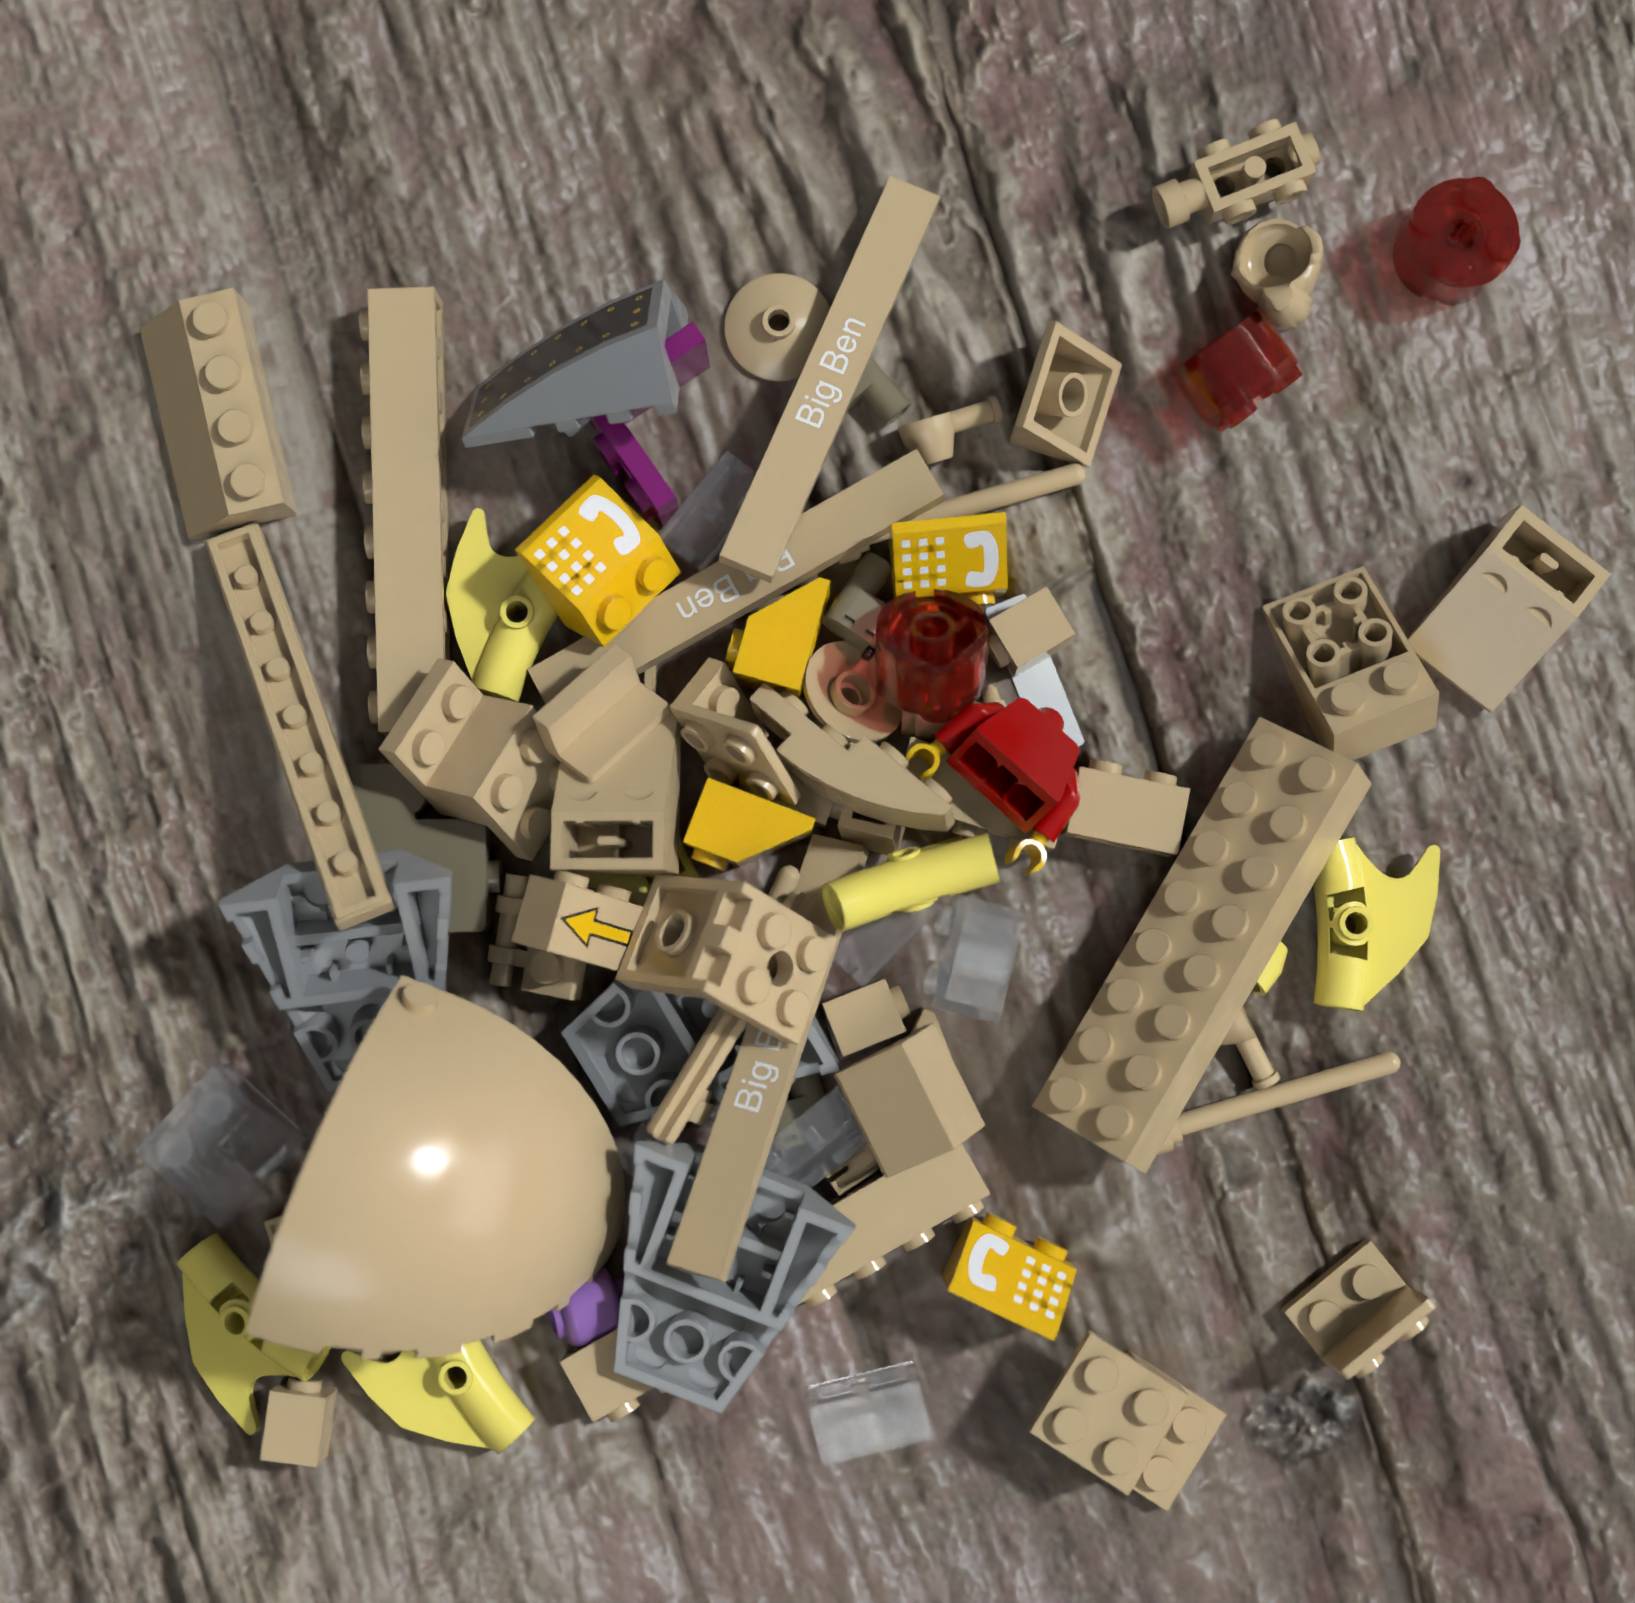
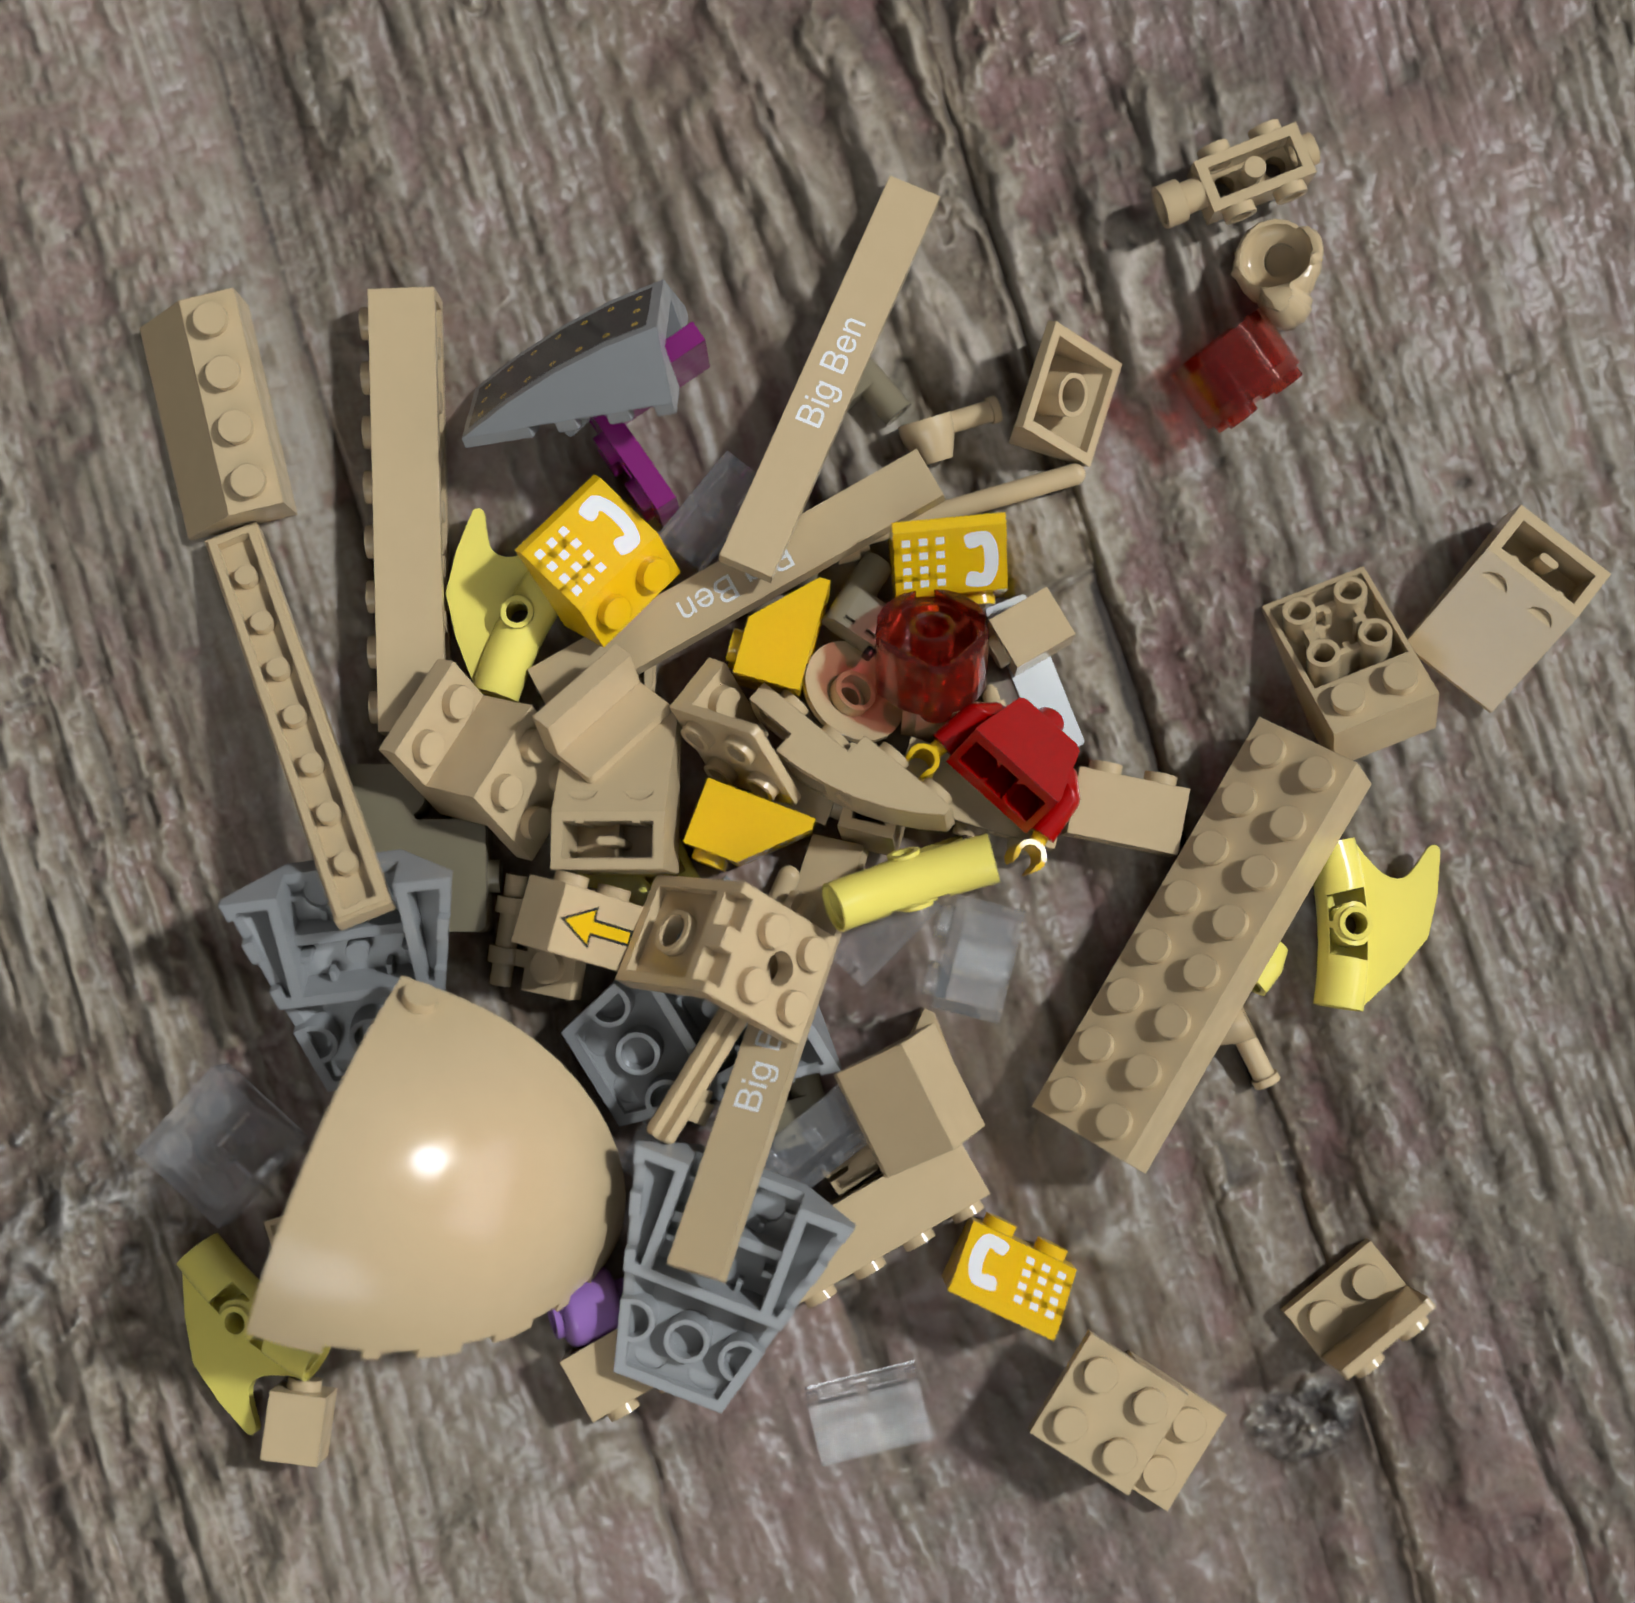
light yellow pin [341,1340,536,1454] -> none
tan dish [725,273,830,382] -> none
tan brick [822,978,911,1057] -> none
tan piece [1157,1052,1401,1155] -> none
clear red brick [1392,176,1521,305] -> none

